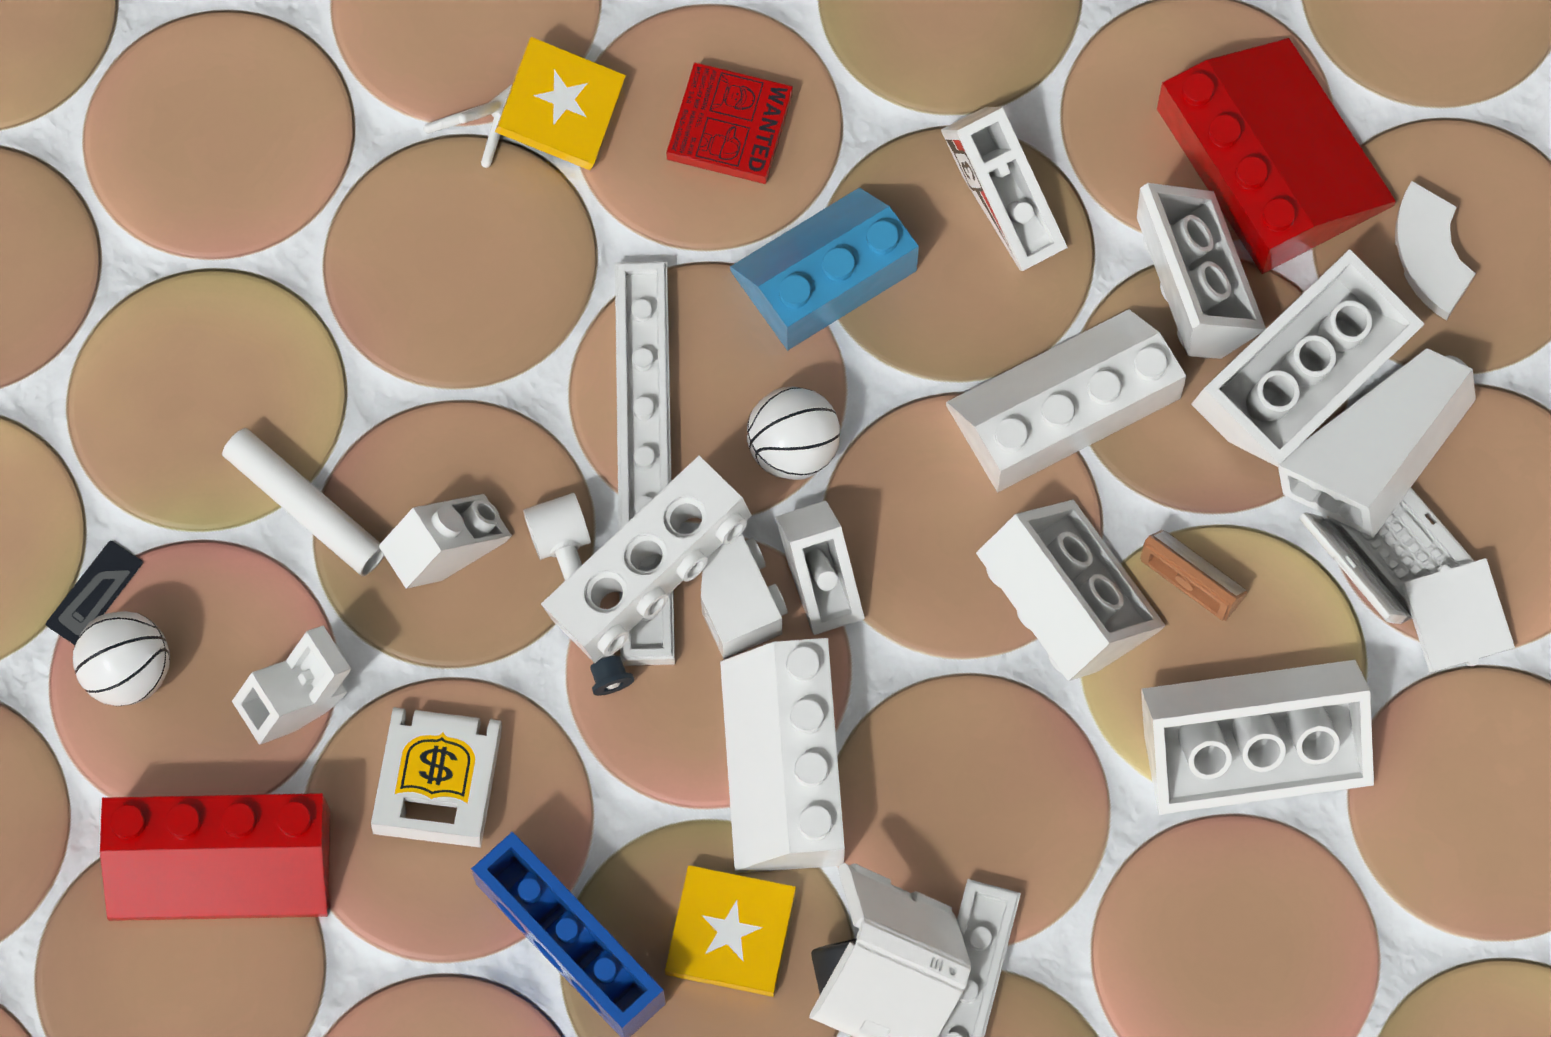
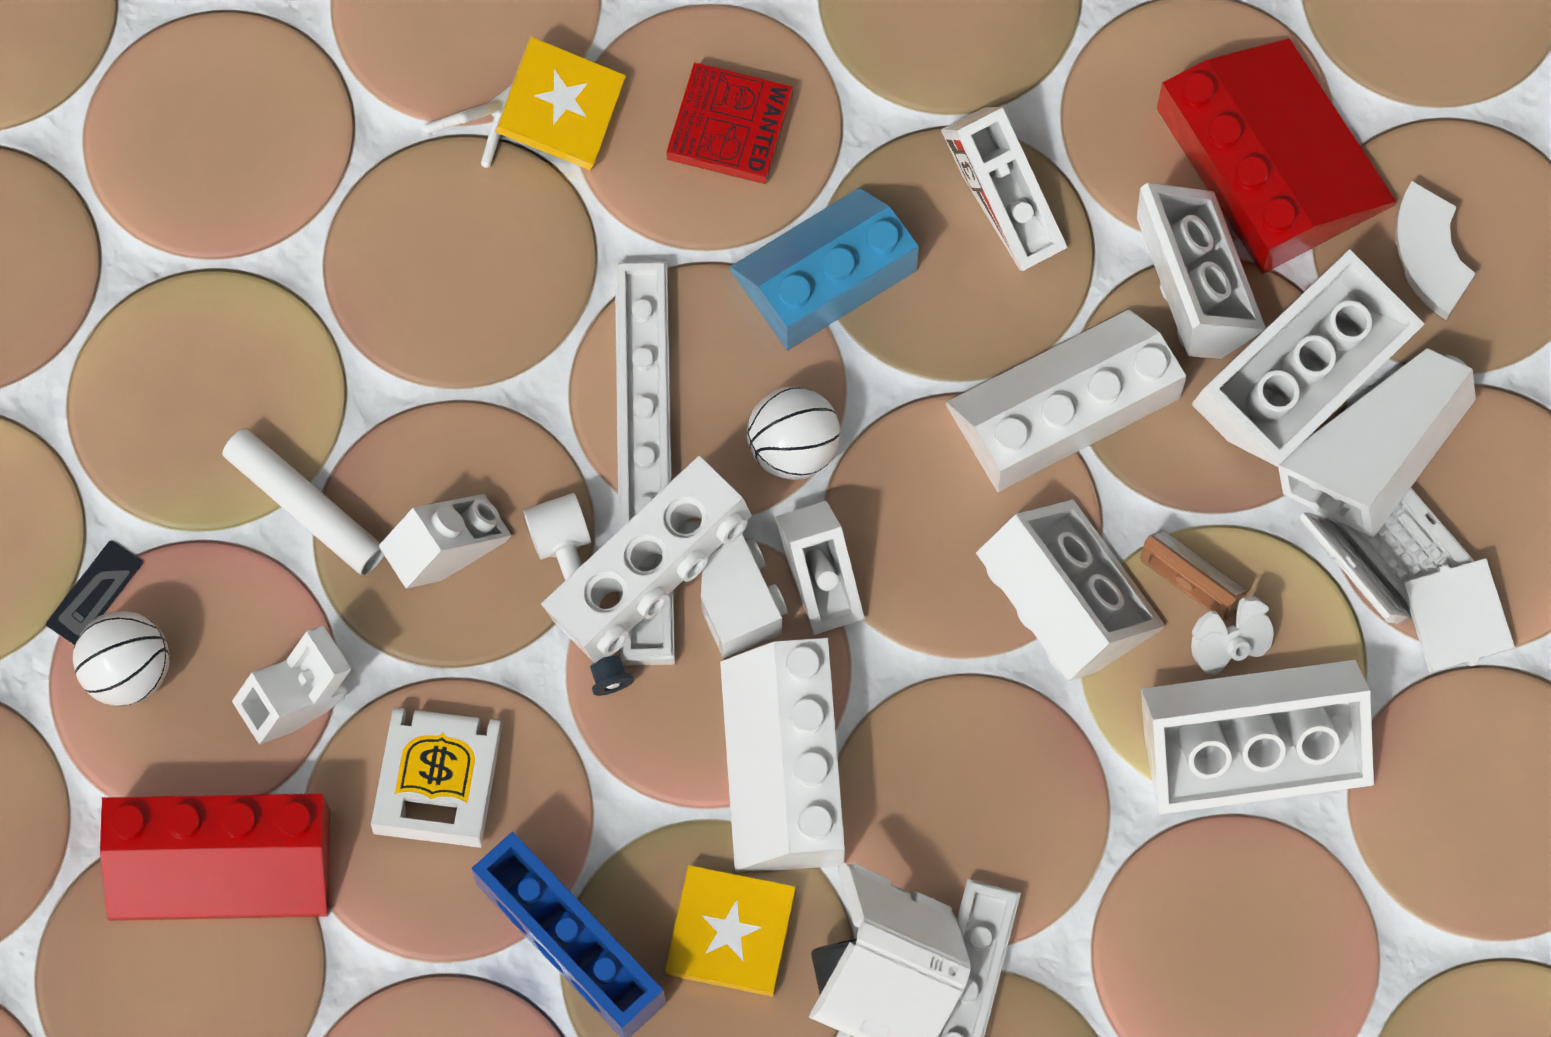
none -> white piece [1191,596,1274,675]

